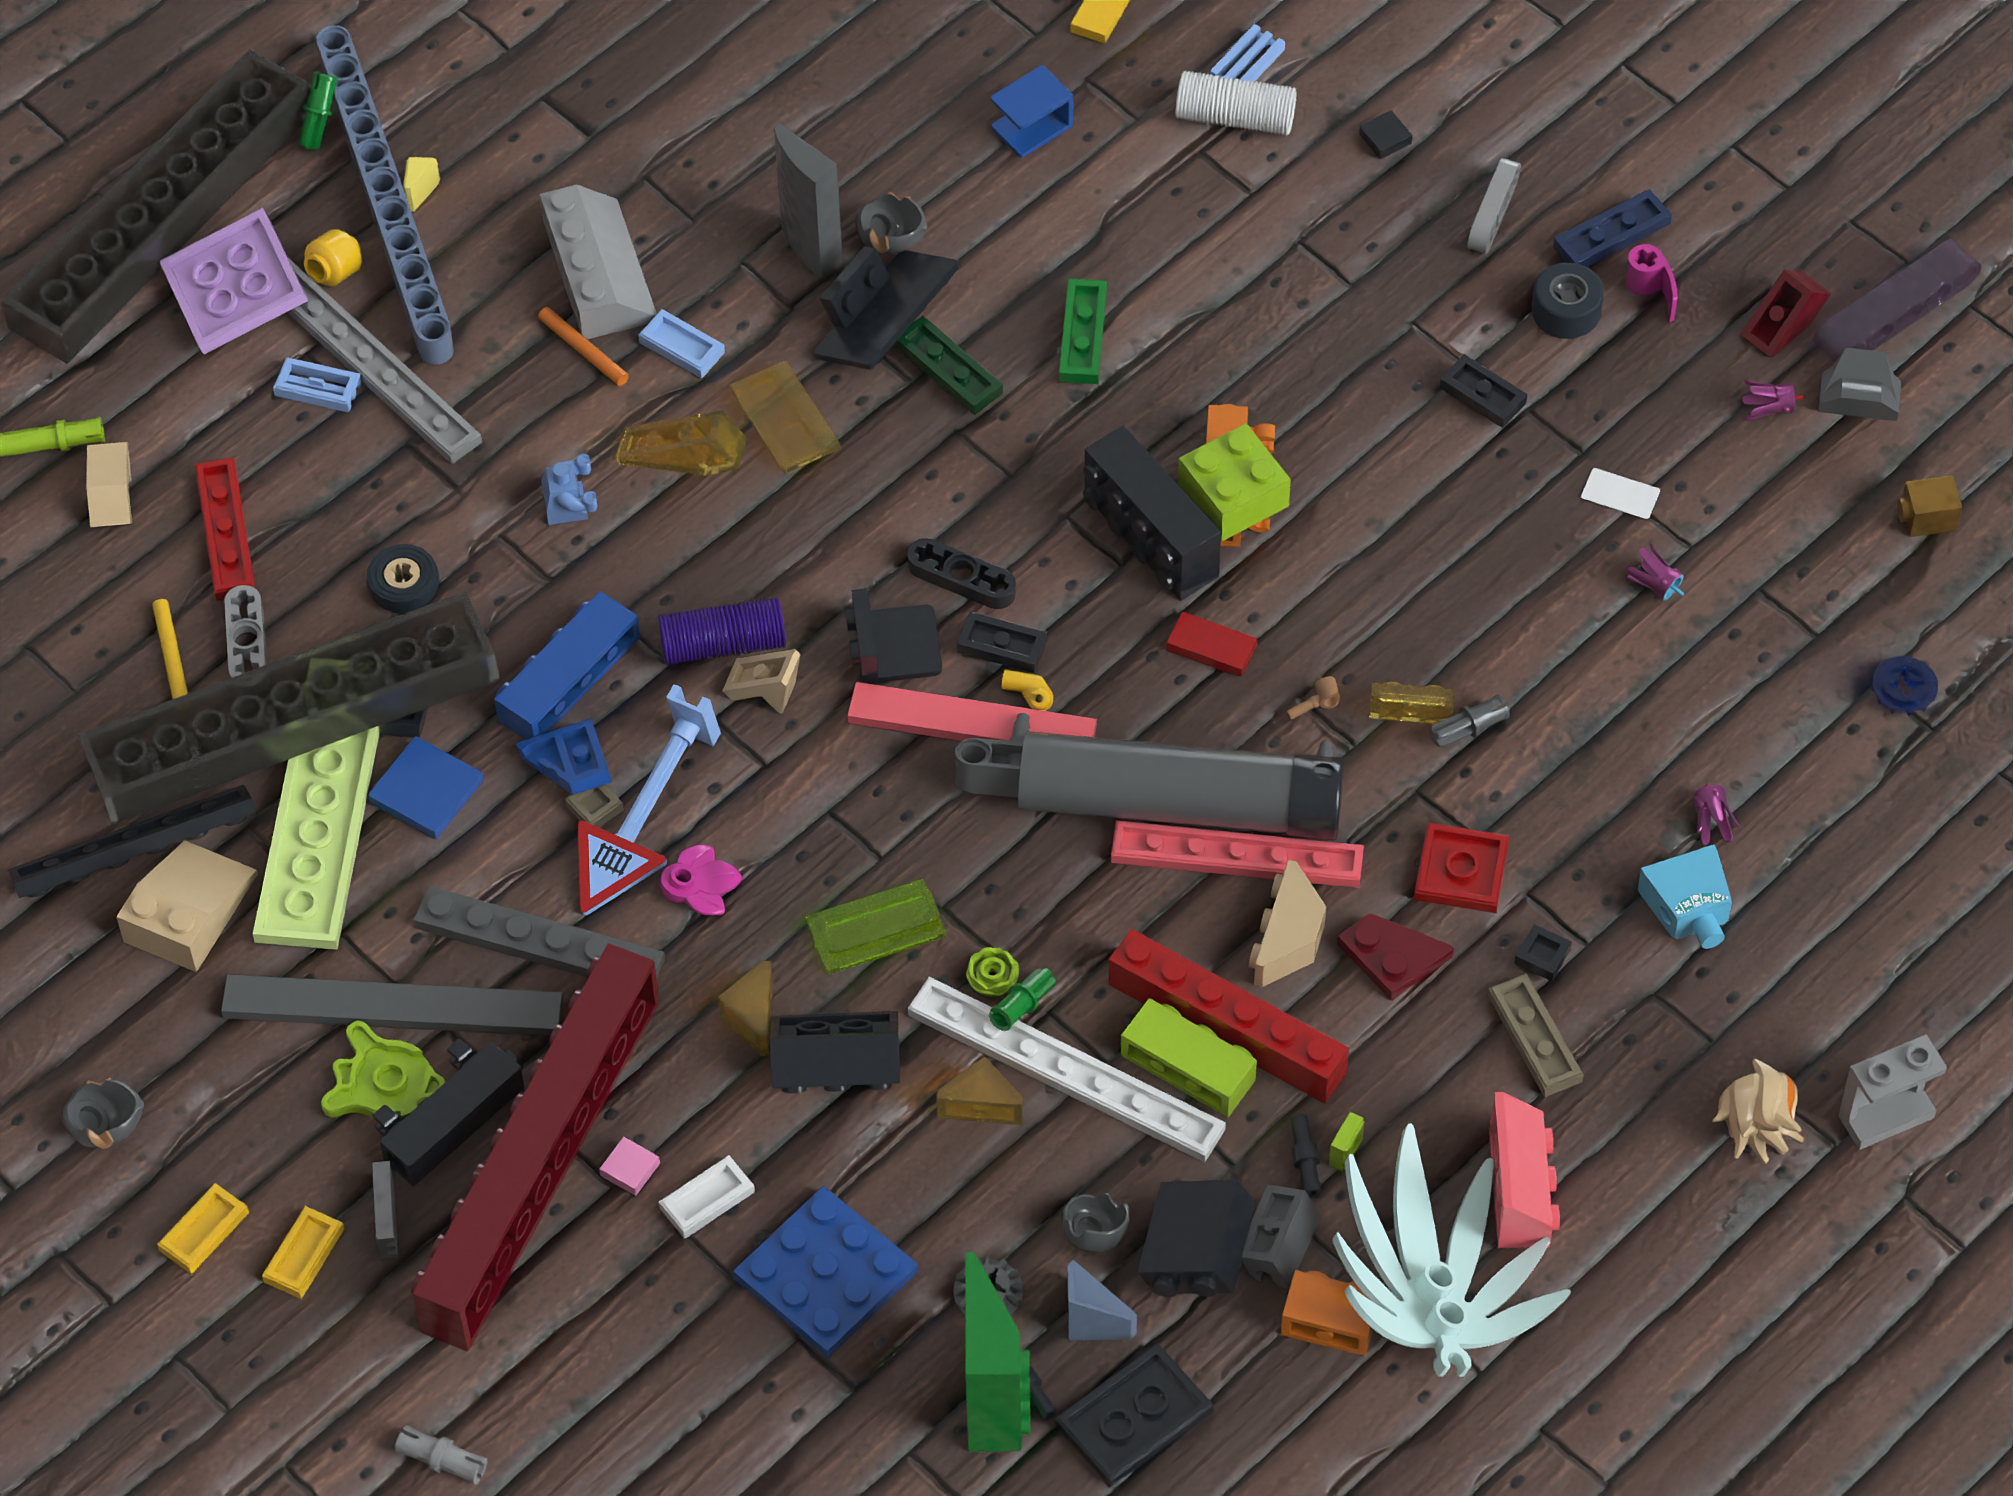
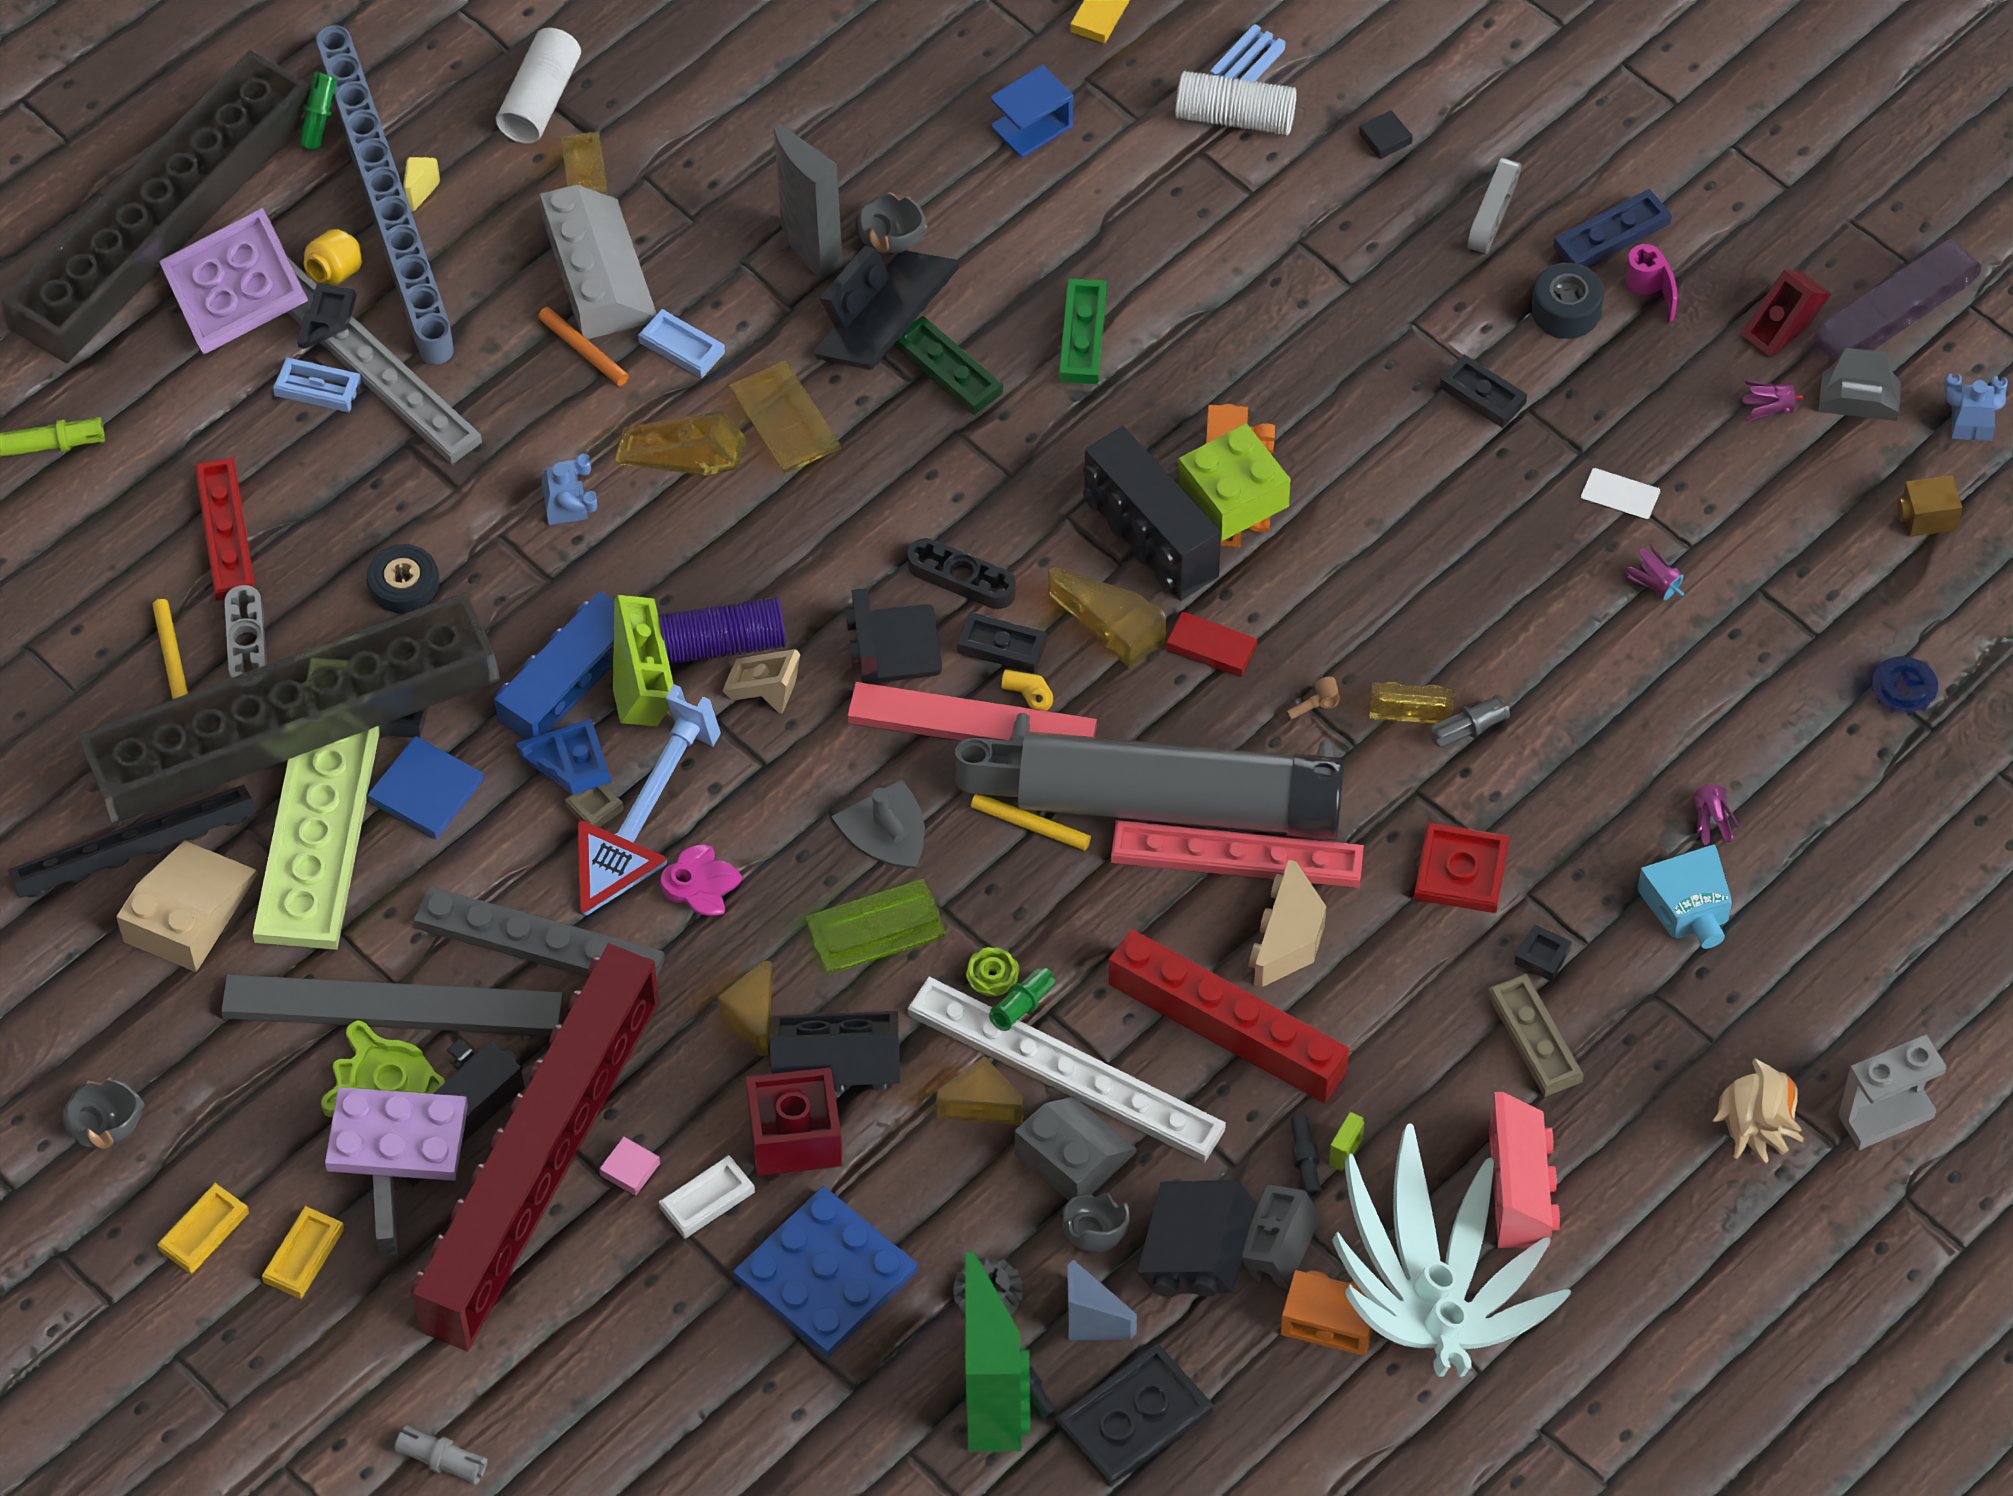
tan slope [86,442,132,527] -> none
lime brick [1121,998,1257,1118] -> none
dark red wing [1337,913,1454,1001] -> none
none -> black slope [297,283,357,348]
none -> lavender plate [325,1087,468,1181]
none -> white piece [496,28,581,143]
none -> clear yellow plate [561,132,608,196]
none -> lime slope [613,595,674,726]
none -> dark red slope [746,1068,842,1176]
none -> dark grey shield [832,779,925,869]
none -> yellow bar [971,794,1091,851]
none -> dark grey slope [1015,1097,1137,1201]
none -> clear yellow slope [1048,567,1166,668]
none -> medium blue piece [1944,374,2008,441]

